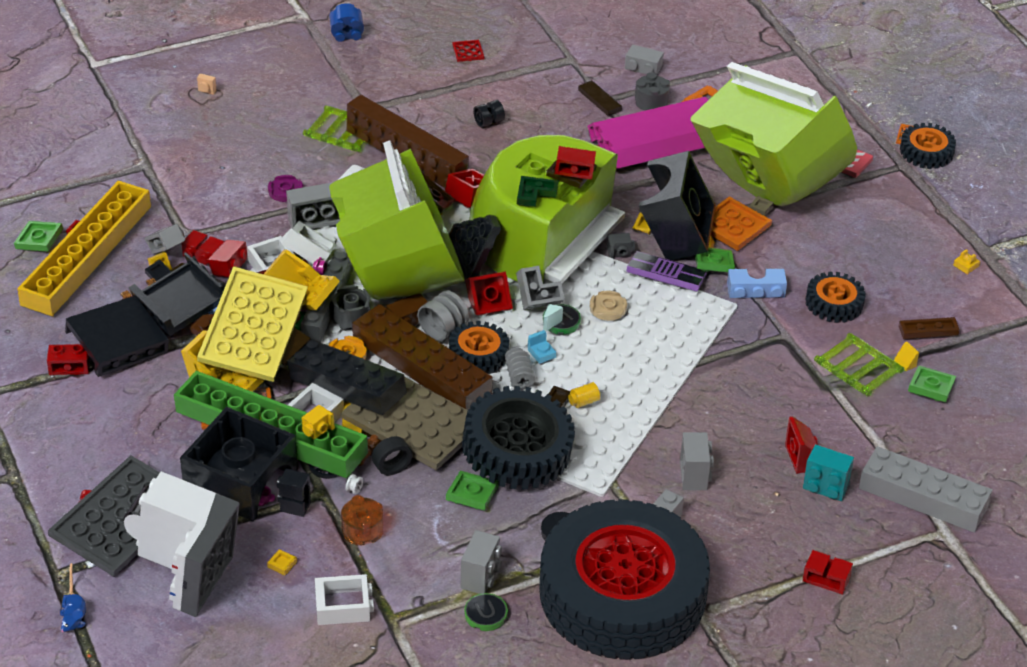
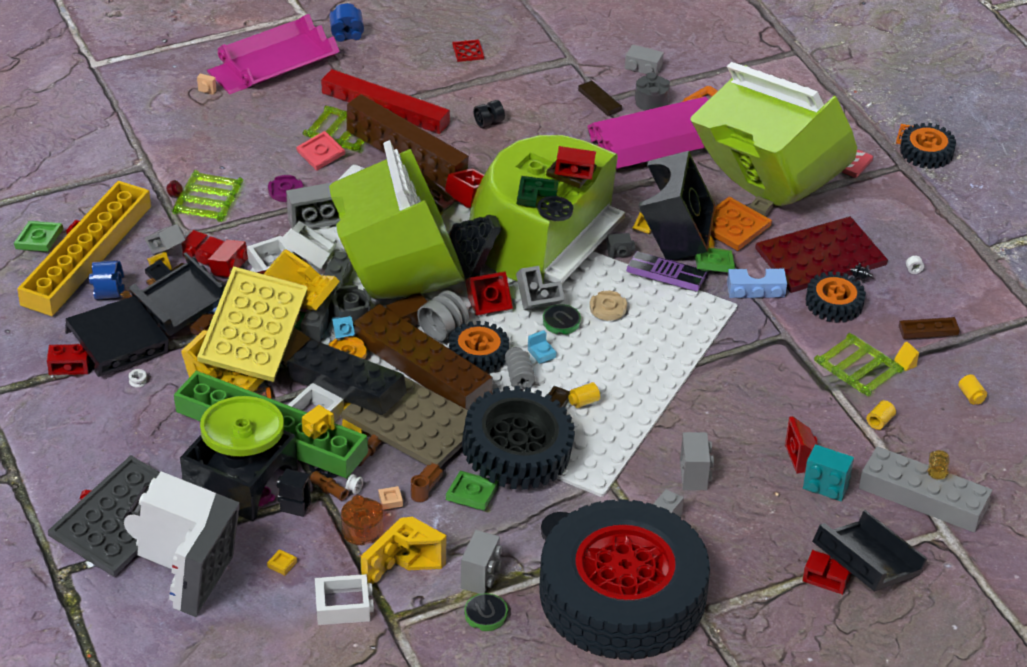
blue animal [60,563,86,632] -> none
dark pink plate [313,257,327,275] -> none
black tyre [372,436,413,475] -> none
light aqua slope [543,304,563,331] -> none
bright green plate [908,366,956,402] -> none
yellow tile [953,249,980,275] -> none
none -> blue brick [89,260,125,300]
none -> white bush [129,369,147,387]
none -> dark red plate [166,180,183,198]
none -> clear neon green bar [172,170,243,222]
none -> lime dish [200,396,284,456]
none -> dark pink panel [207,14,340,94]
none -> coral tile [296,131,345,171]
none -> dark orange pin [310,471,349,501]
none -> red brick [321,69,450,134]
none -> medium azure bracket [332,316,355,338]
none -> yellow bracket [361,517,446,585]
none -> light nougat plate [378,486,403,510]
none -> dark orange piece [411,463,443,502]
none -> black wheel [537,196,574,221]
none -> dark red plate [755,216,888,293]
none -> black panel [812,510,927,592]
none -> black wheel [851,263,873,283]
none -> yellow brick [866,400,896,430]
none -> white bush [906,256,924,274]
none -> clear yellow wheel [928,450,950,479]
none -> yellow brick [958,374,987,405]

